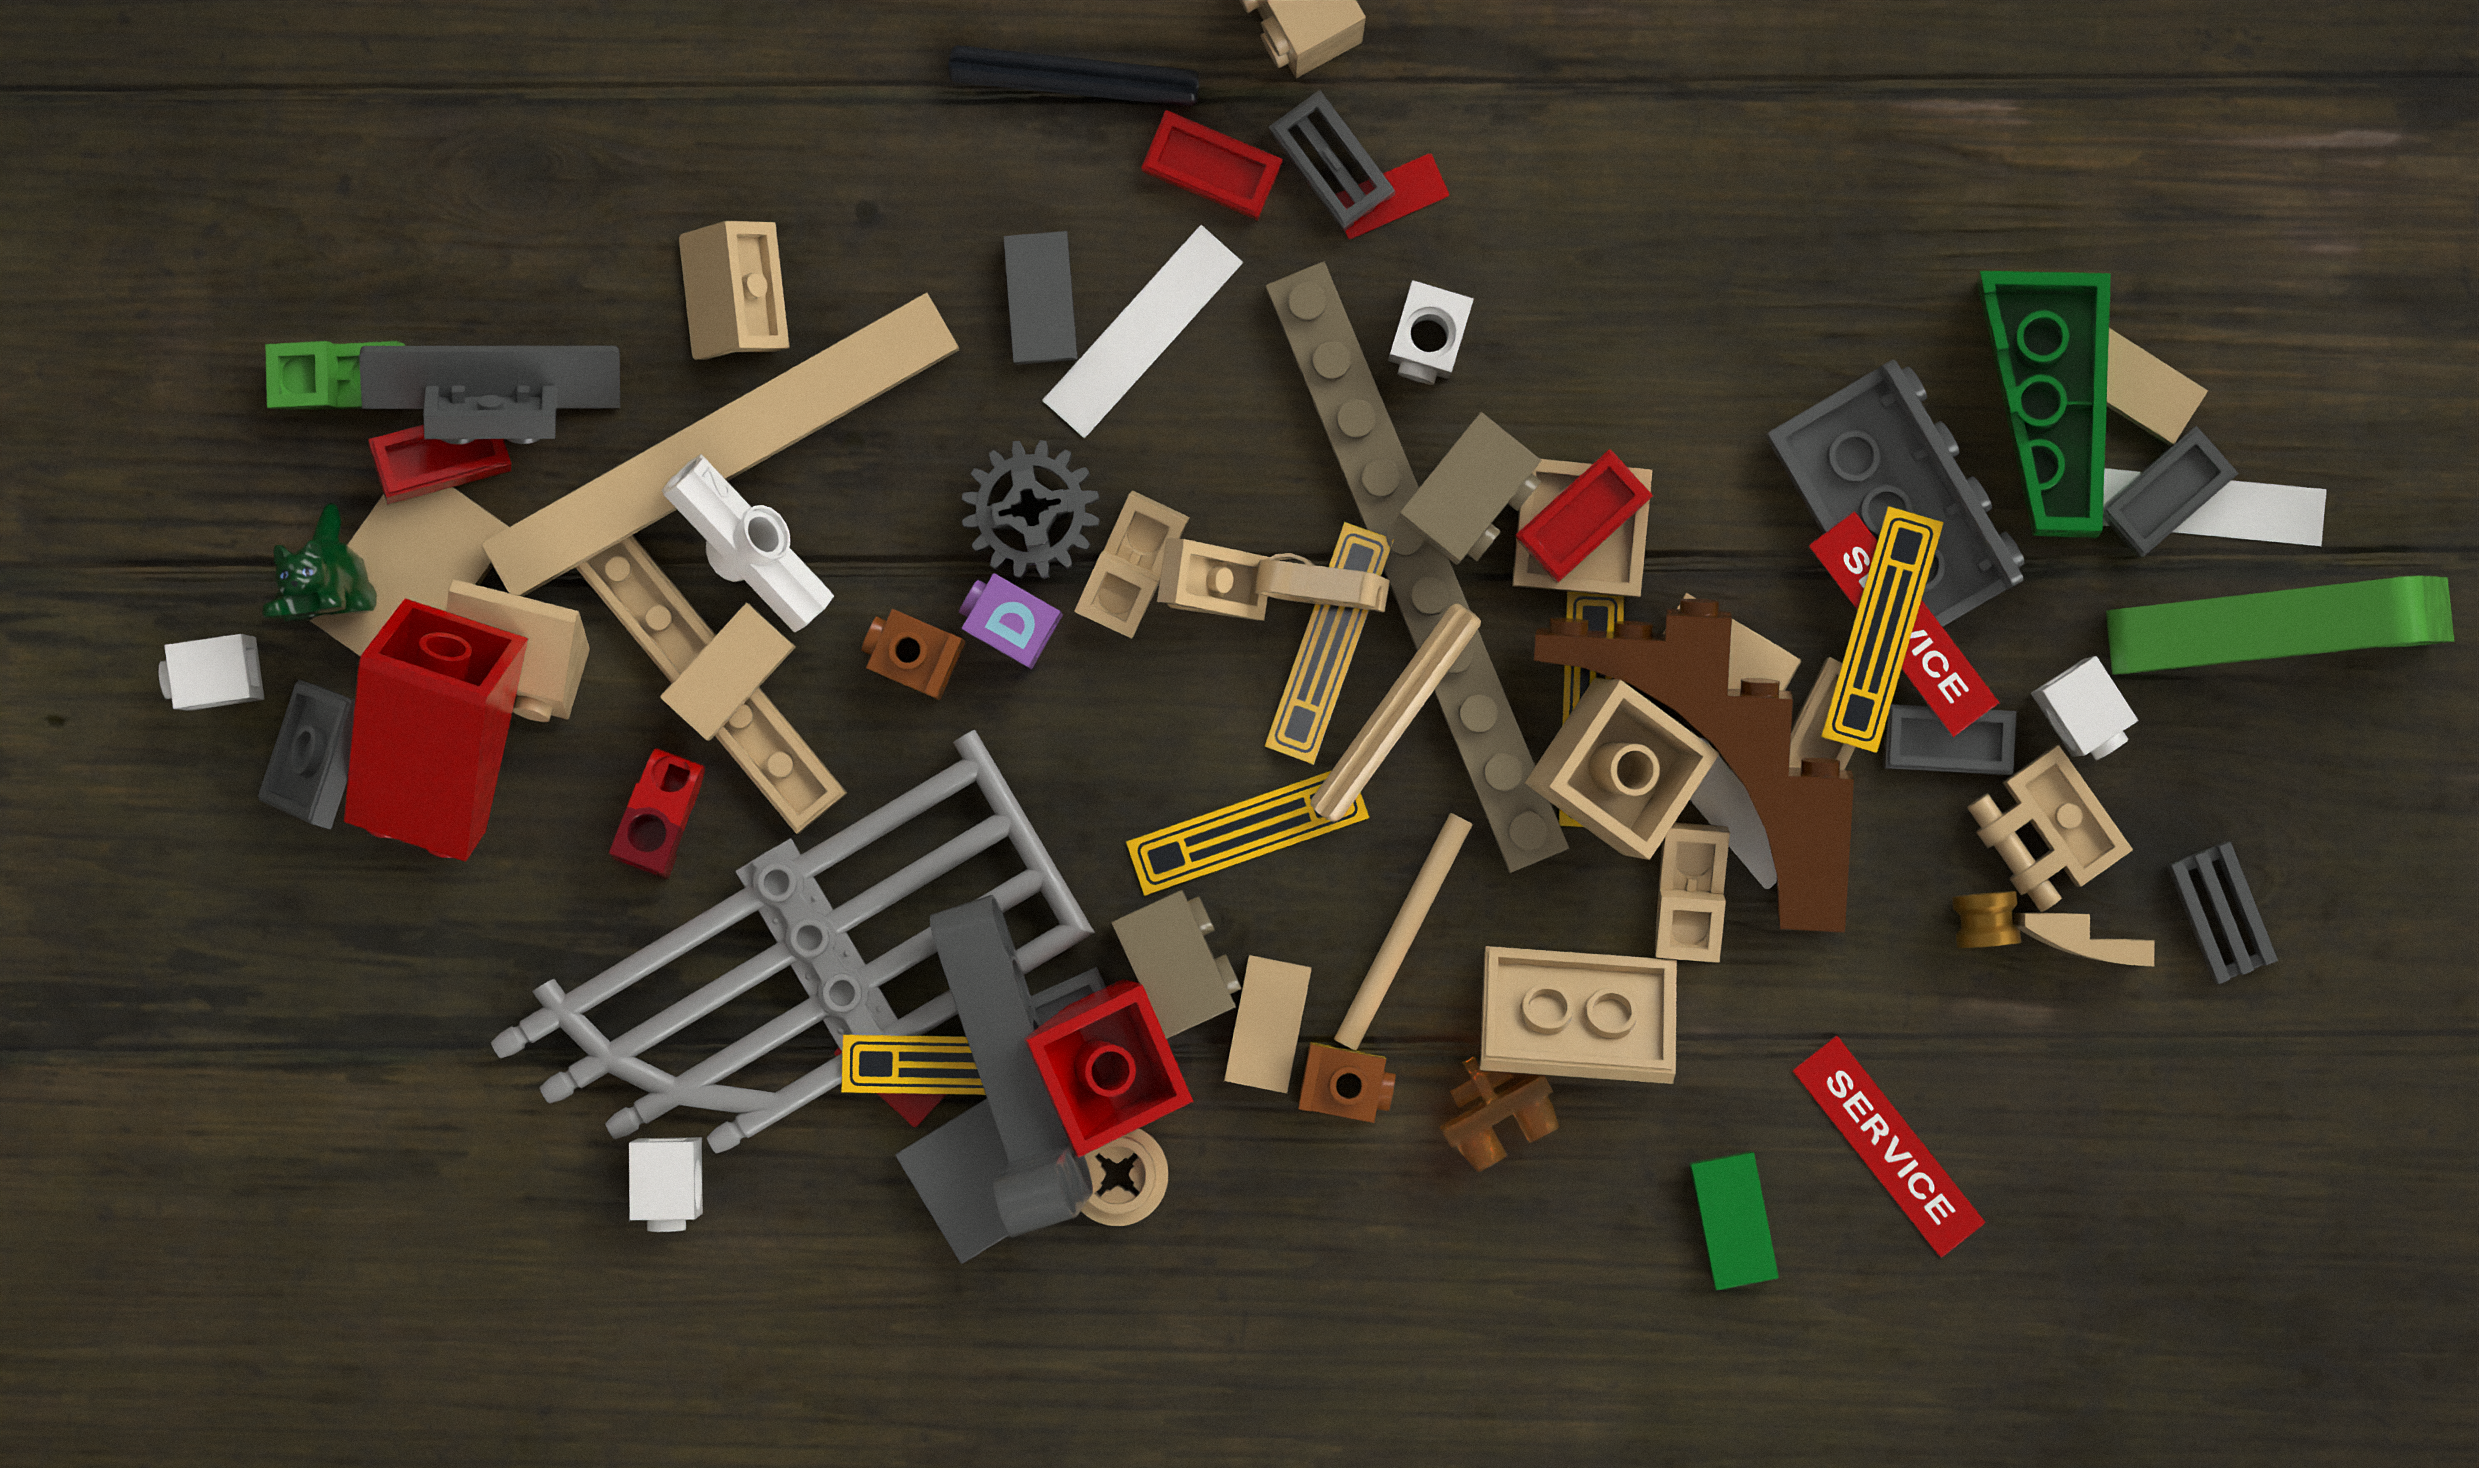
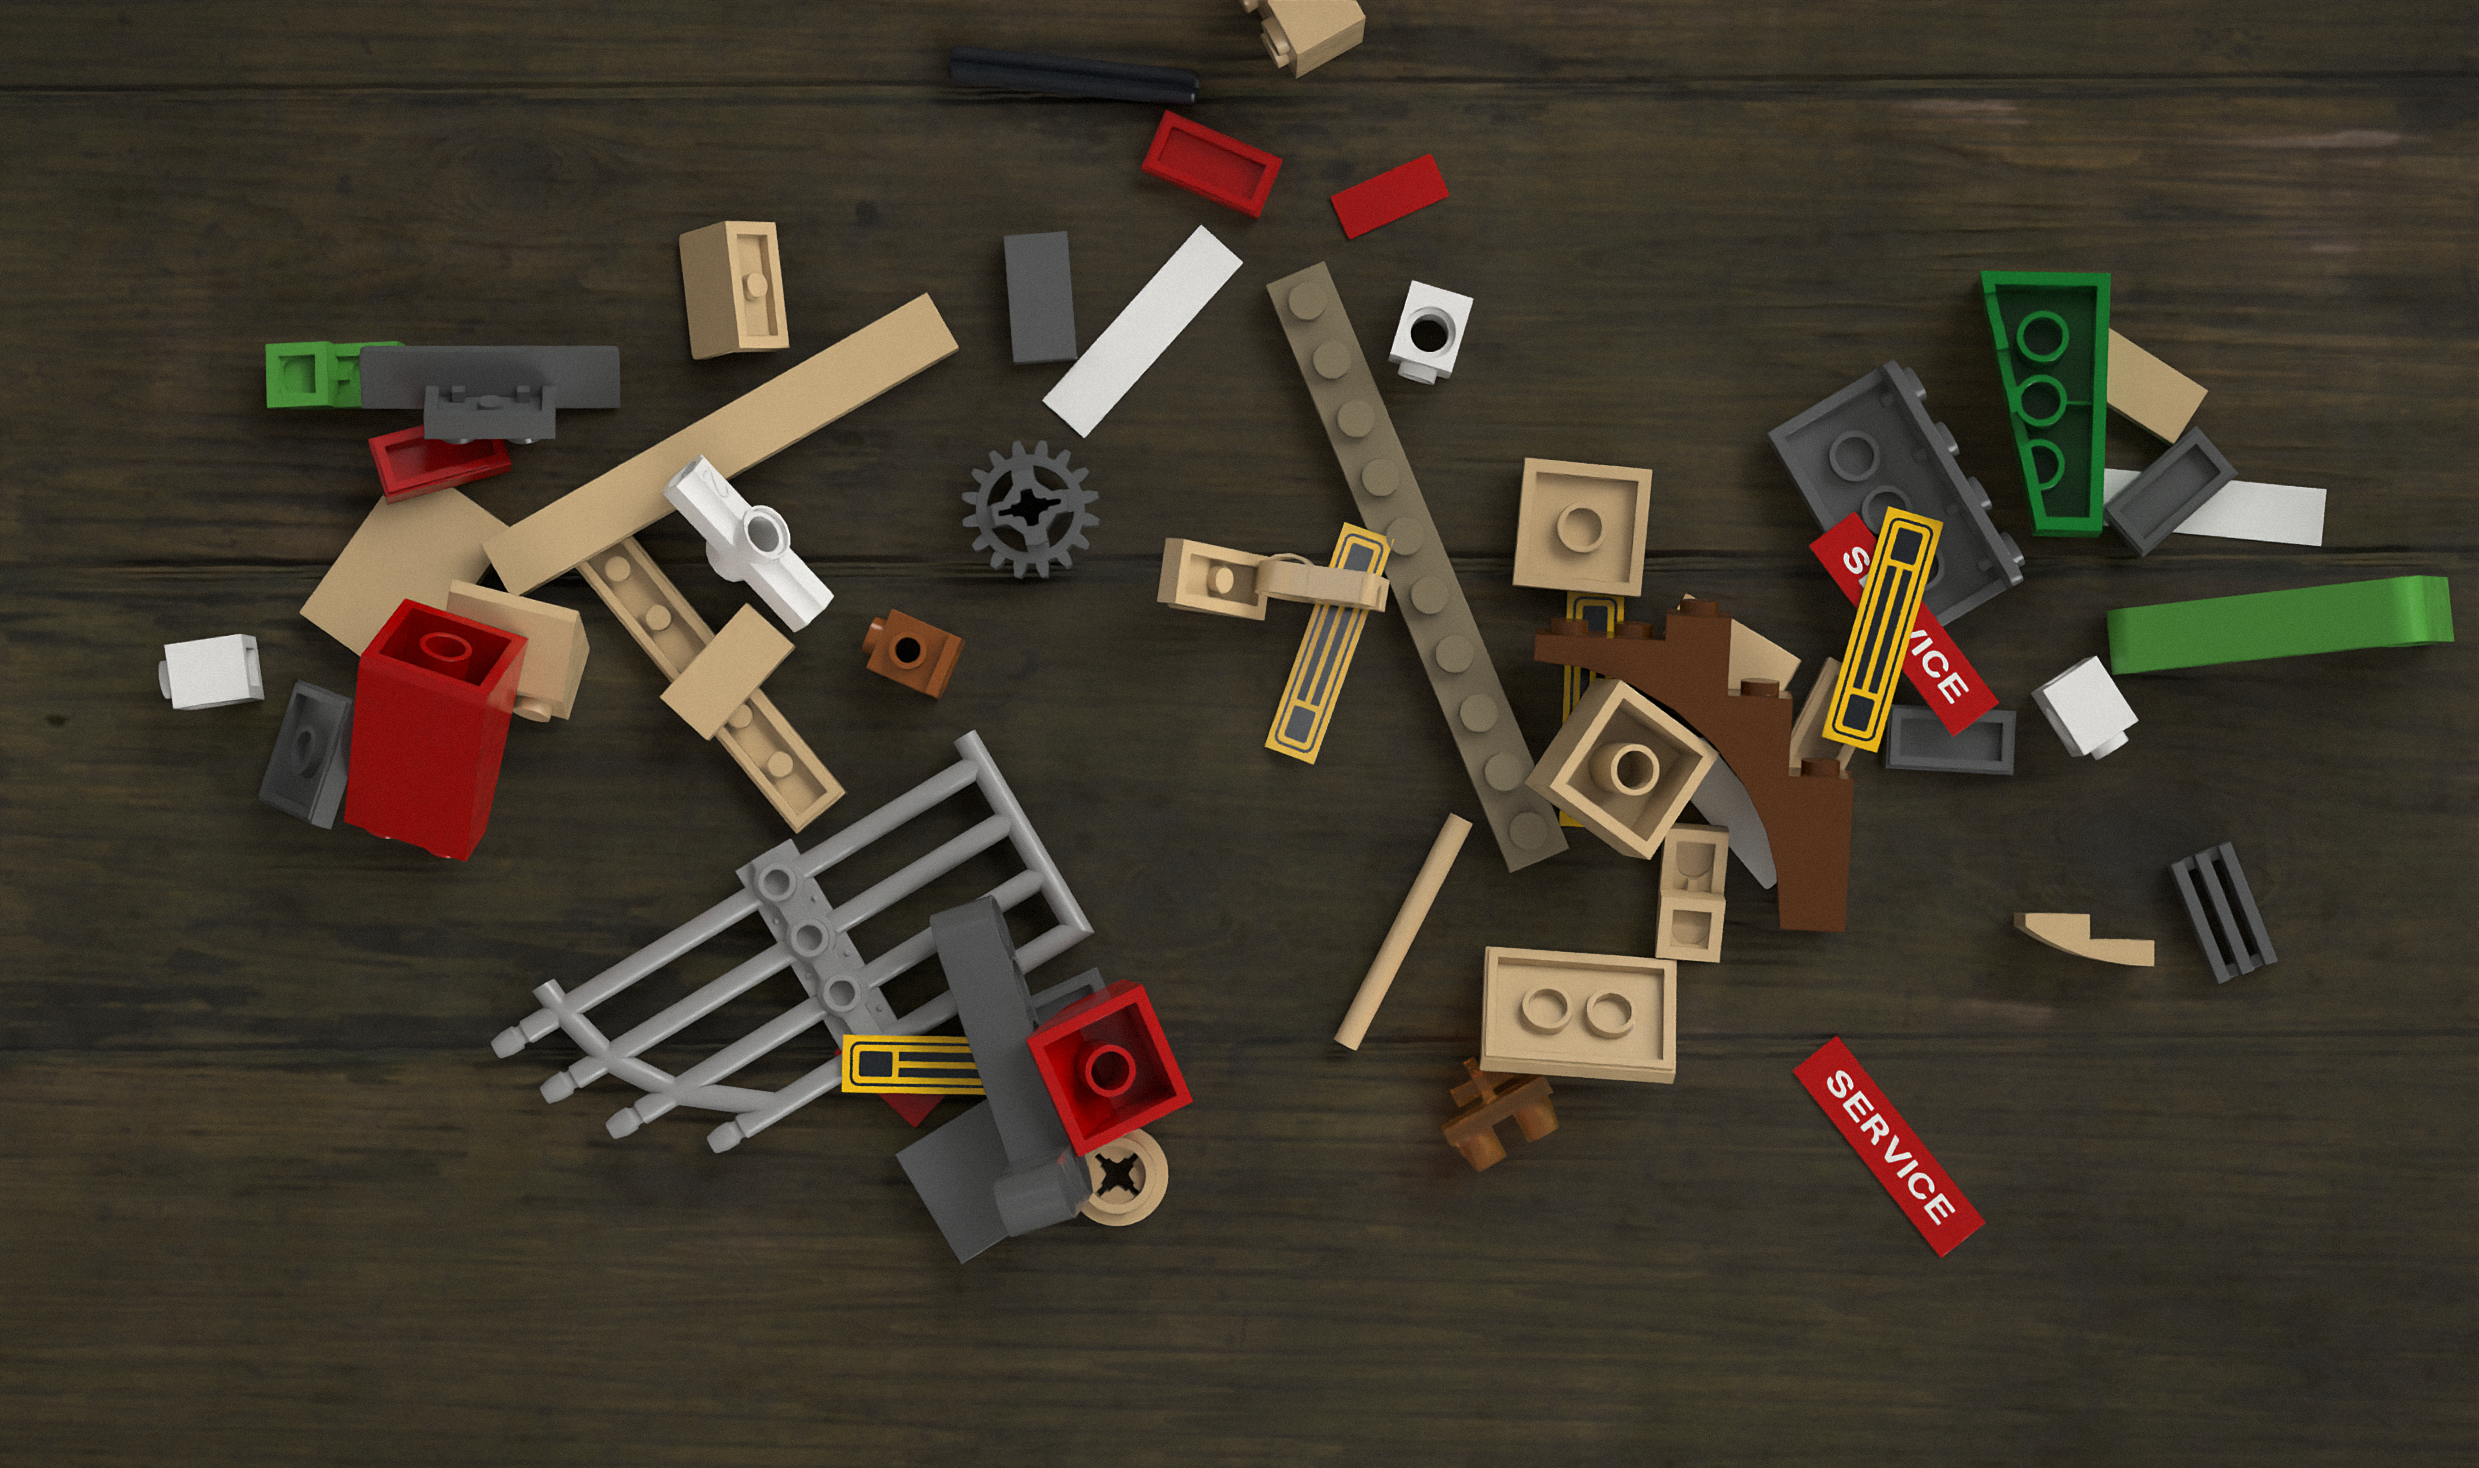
dark green animal [262,503,377,622] -> none
leg [609,748,705,880] -> none
white brick [629,1137,703,1232] -> none
medium lavender brick [959,573,1063,670] -> none
tan slope [1074,490,1190,639] -> none
dark tan brick [1111,889,1242,1039] -> none
sticker [1126,771,1369,896] -> none
tan tile [1224,955,1312,1093] -> none
dark grey tile [1269,90,1395,232] -> none
dark orange brick [1298,1042,1396,1123] -> none
tan axle [1310,604,1481,822] -> none
dark tan brick [1398,412,1542,565] -> none
red tile [1514,449,1653,583] -> none
green tile [1689,1151,1779,1290] -> none
pearl gold wheel [1952,891,2021,948] -> none
tan plate [1967,745,2133,912] -> none

